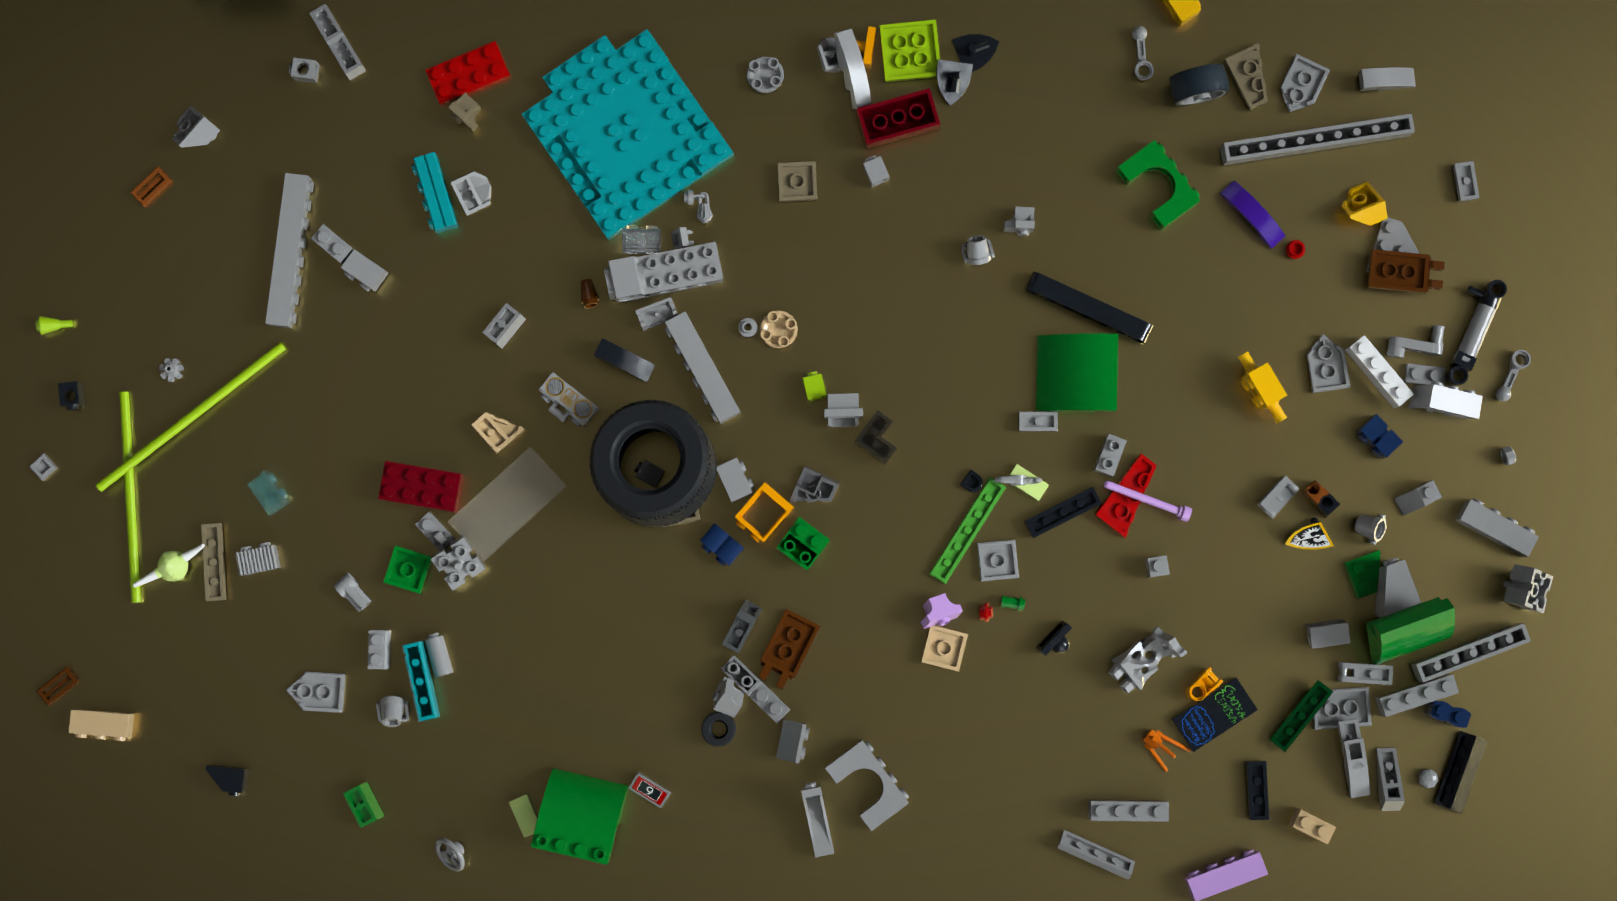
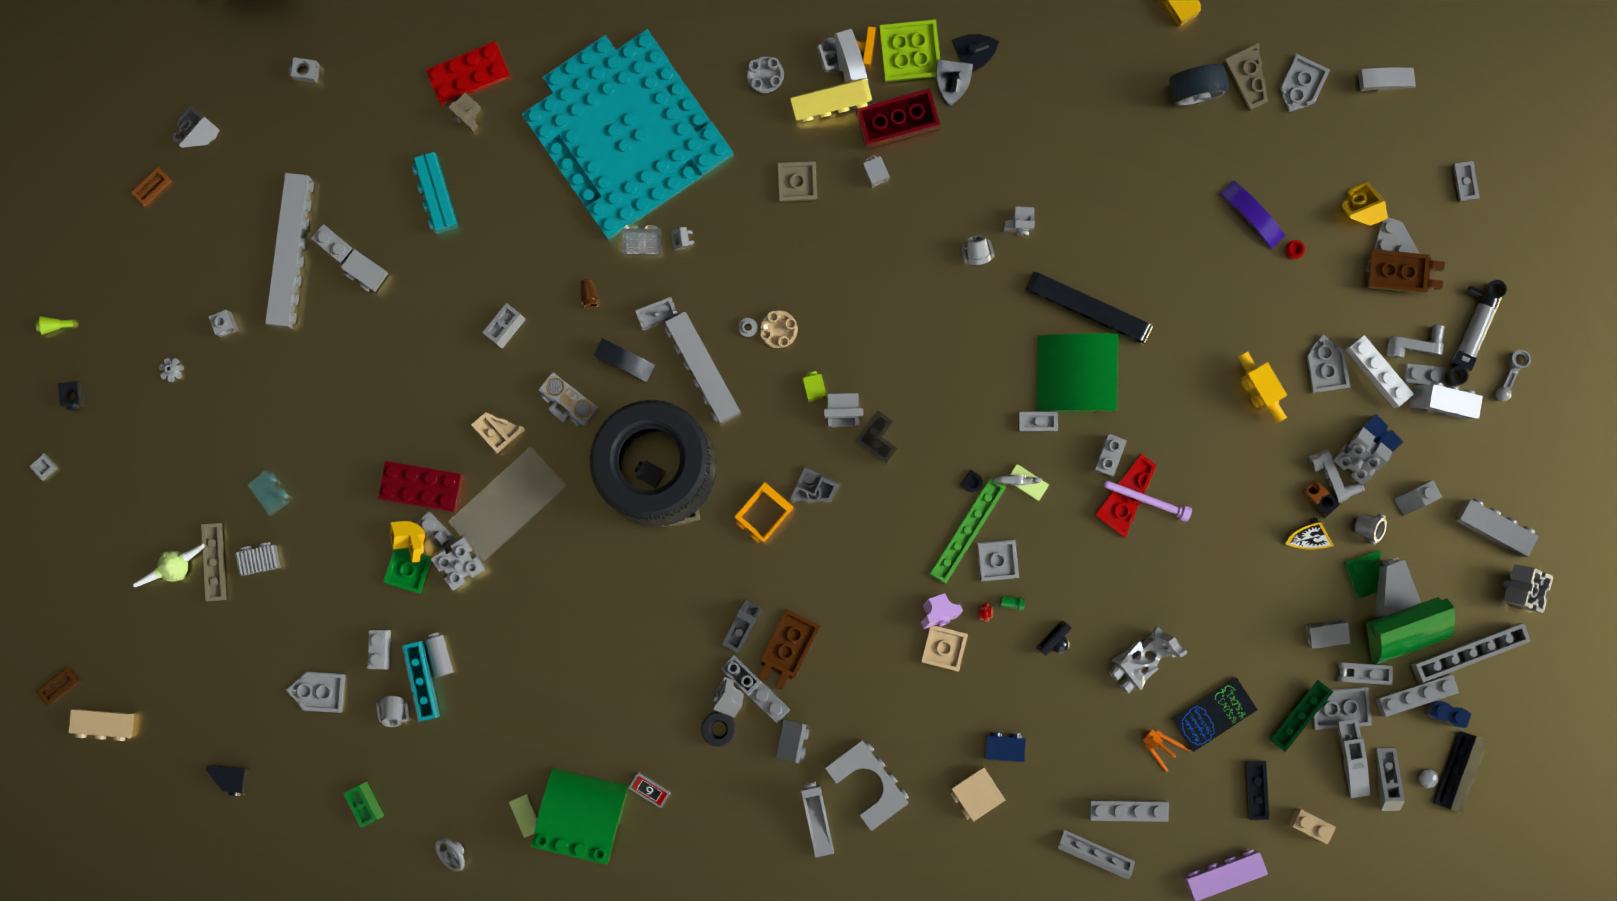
lime piece [95,342,286,492] -> none
lime piece [119,392,141,603] -> none
light grey slope [309,3,366,80] -> none
light grey piece [333,572,372,612] -> none
light grey slope [450,171,491,216] -> none
light grey brick [604,242,723,302] -> none
light grey piece [684,190,713,223] -> none
dark blue brick [700,523,745,566] -> none
light grey brick [717,458,754,503] -> none
green slope [776,517,830,571] -> none
black plate [1024,487,1102,538] -> none
green arch [1116,140,1201,230] -> none
light grey piece [1132,26,1154,80] -> none
light grey brick [1144,555,1170,578] -> none
light orange piece [1186,667,1223,701] -> none
light grey brick [1220,113,1415,166] -> none
light grey hinge [1257,475,1299,519] -> none
light grey tile [1500,446,1516,465] -> none
none -> light grey brick [209,310,238,337]
none -> yellow brick [389,521,425,562]
none -> light yellow brick [790,77,872,122]
none -> tan brick [950,766,1005,822]
none -> dark blue piece [984,732,1026,762]
none -> light grey beam [1308,449,1365,503]
none -> light grey brick [1333,427,1393,486]

